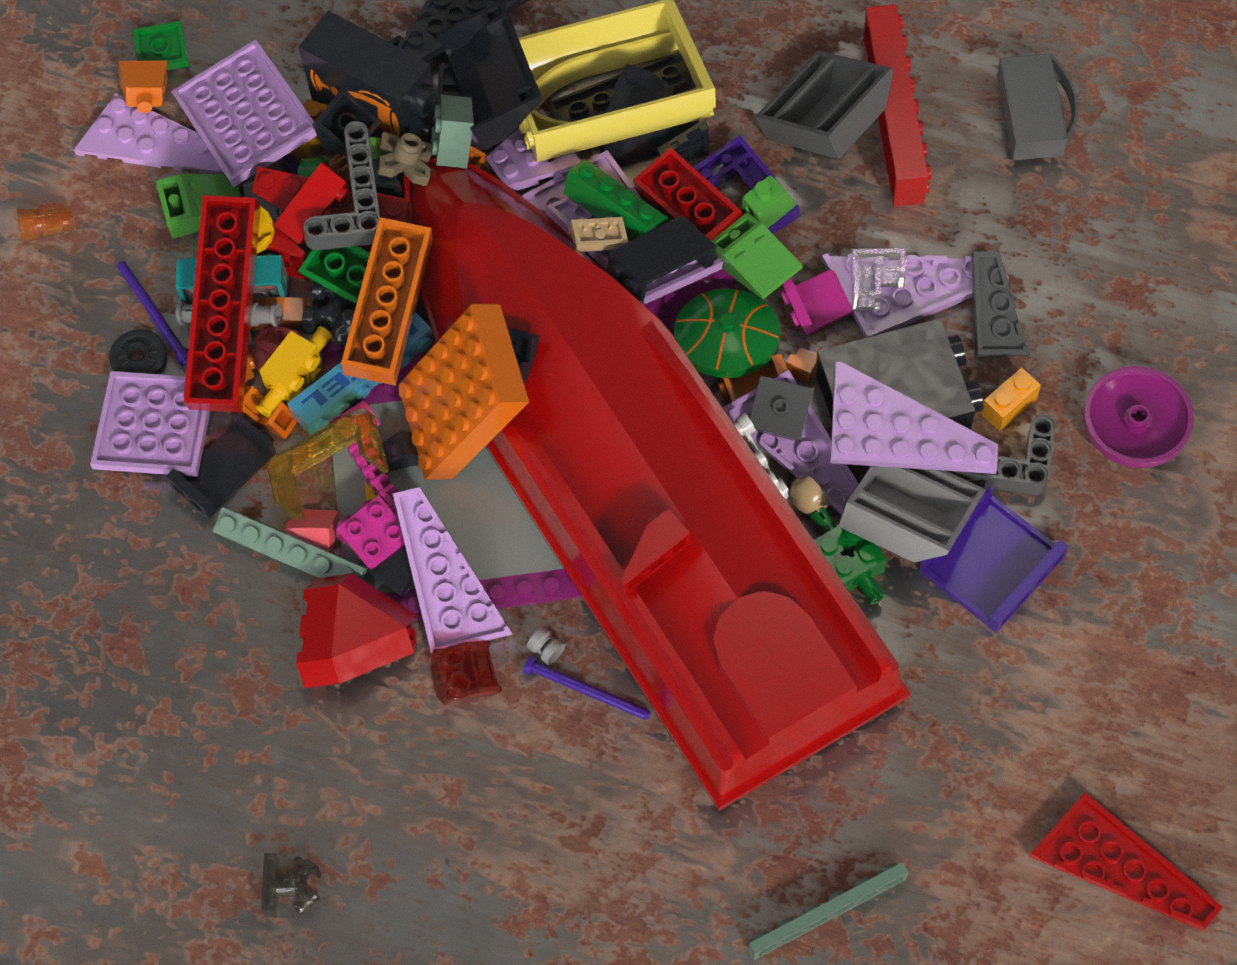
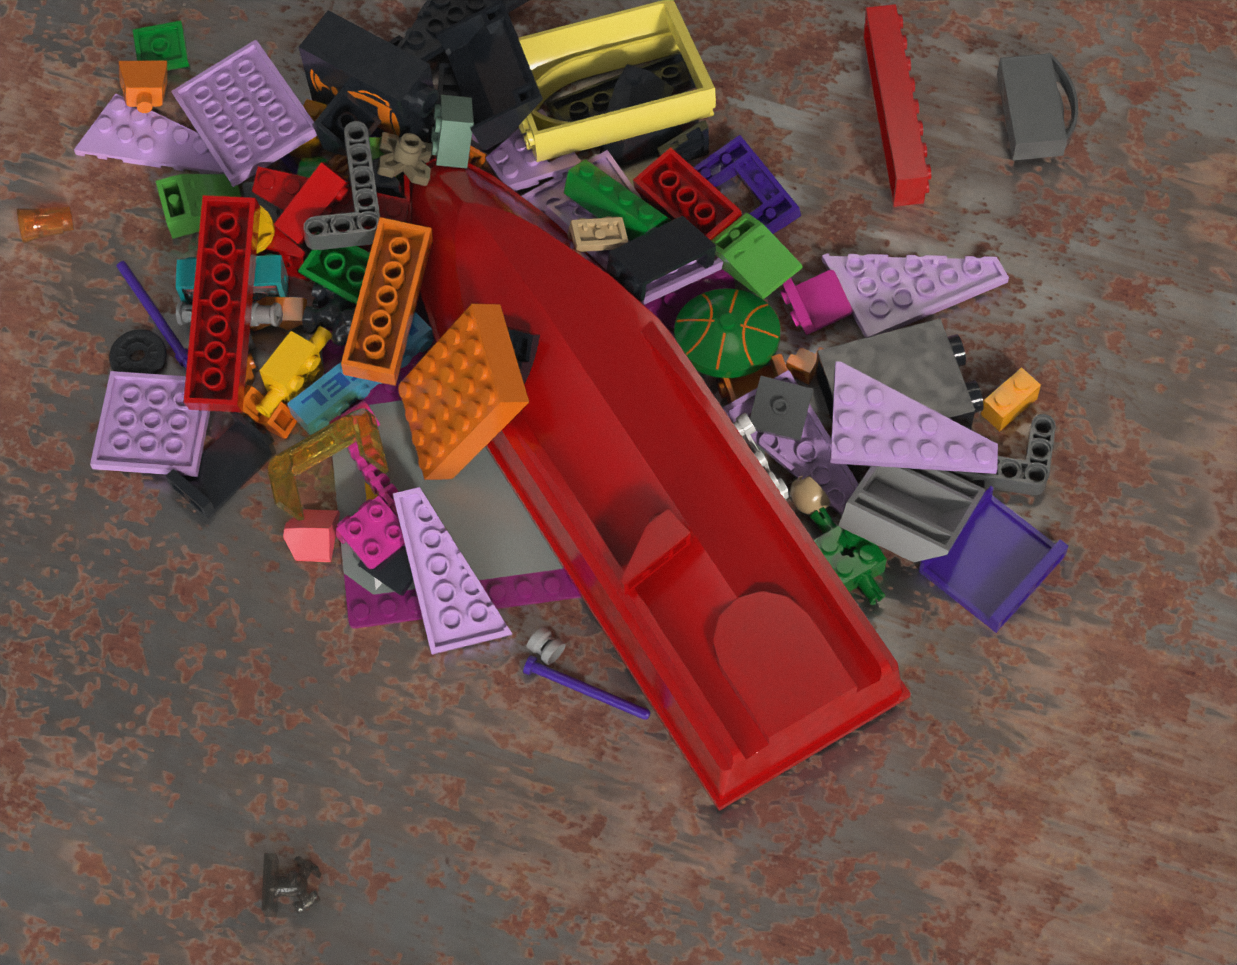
sand green plate [213,507,368,580] -> none
coral slope [248,324,301,371] -> none
red panel [296,573,418,688] -> none
black slope [377,430,419,473] -> none
clear red slope [430,640,502,705] -> none
bright green torso [742,175,796,229] -> none
sand green plate [749,862,908,960] -> none
dark grey slope [755,50,893,159] -> none
clear brick [851,248,907,311] -> none
dark grey wing [971,252,1030,357] -> none
red wing [1029,792,1223,931] -> none
magenta dish [1083,366,1194,468] -> none

